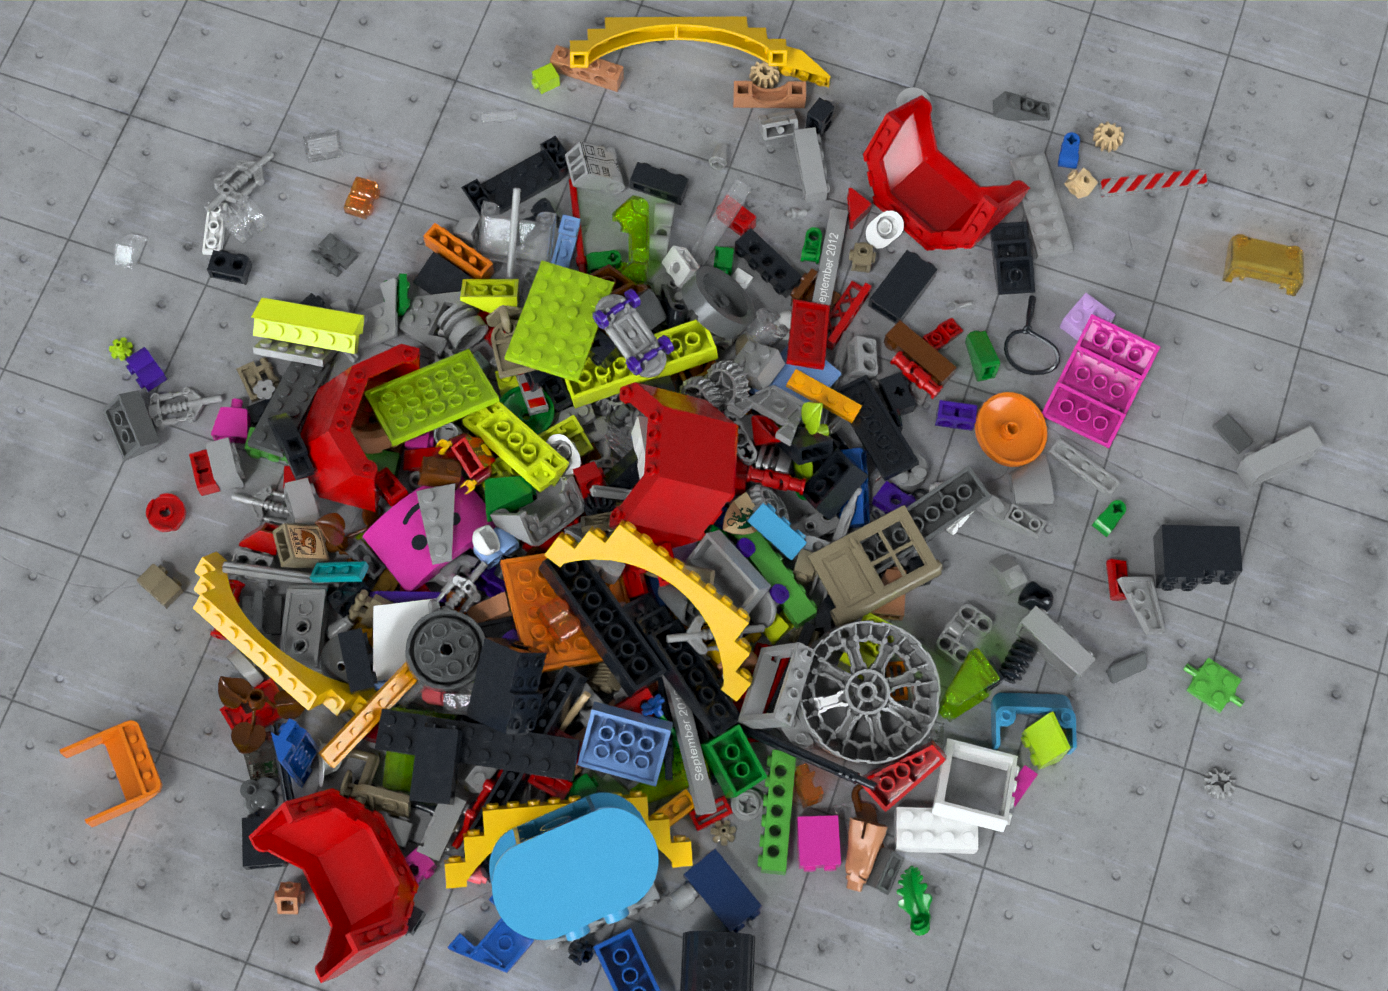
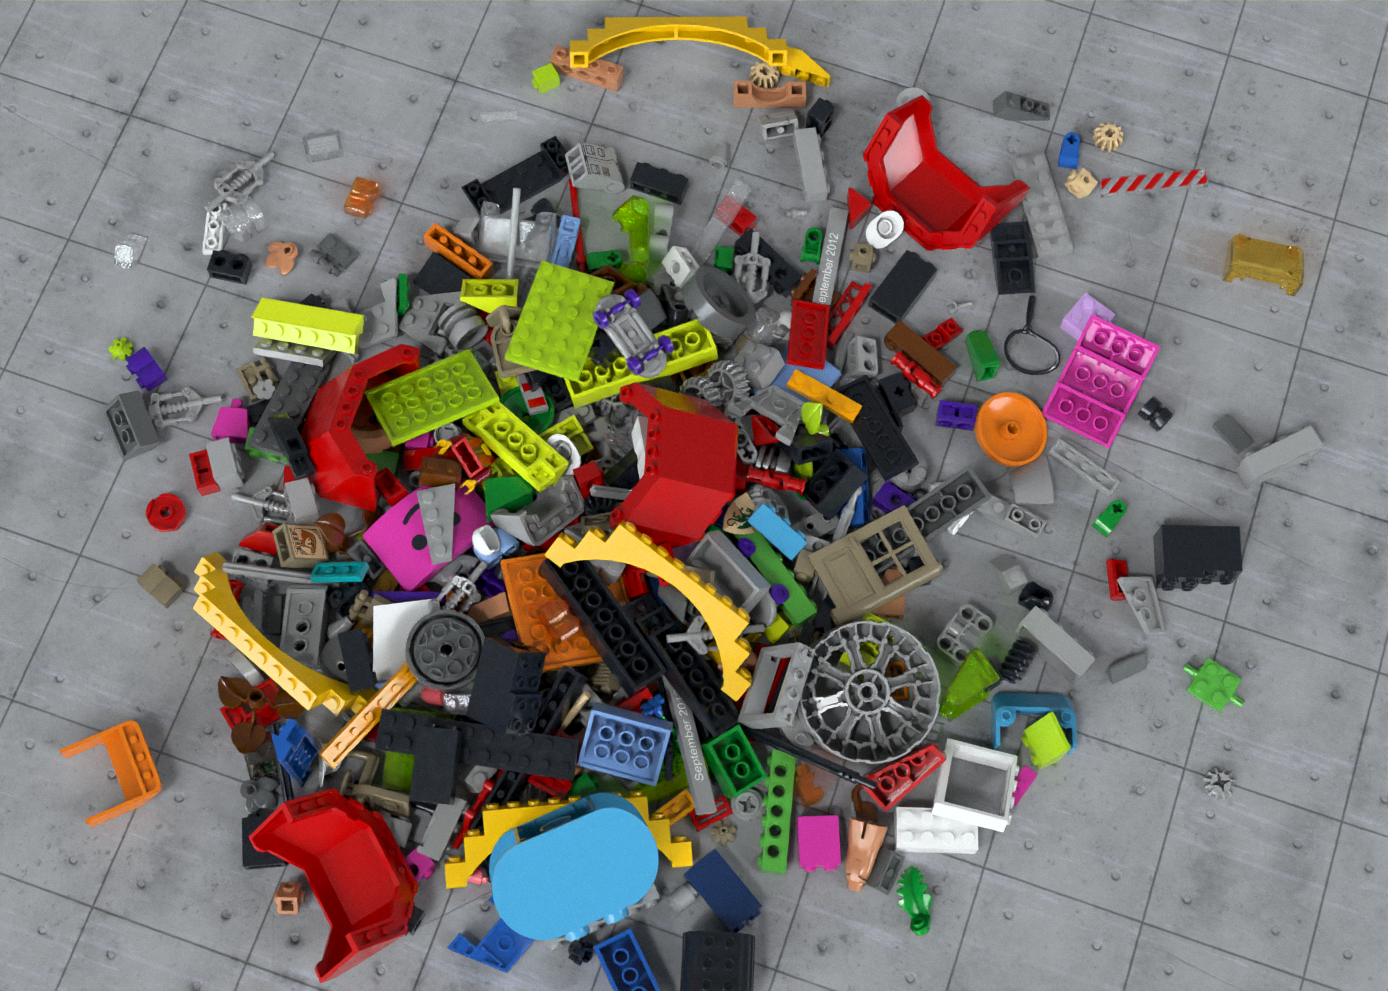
none -> nougat plate [265,241,298,276]
none -> light grey bar [734,232,771,305]
none -> black wheel [1138,396,1174,432]

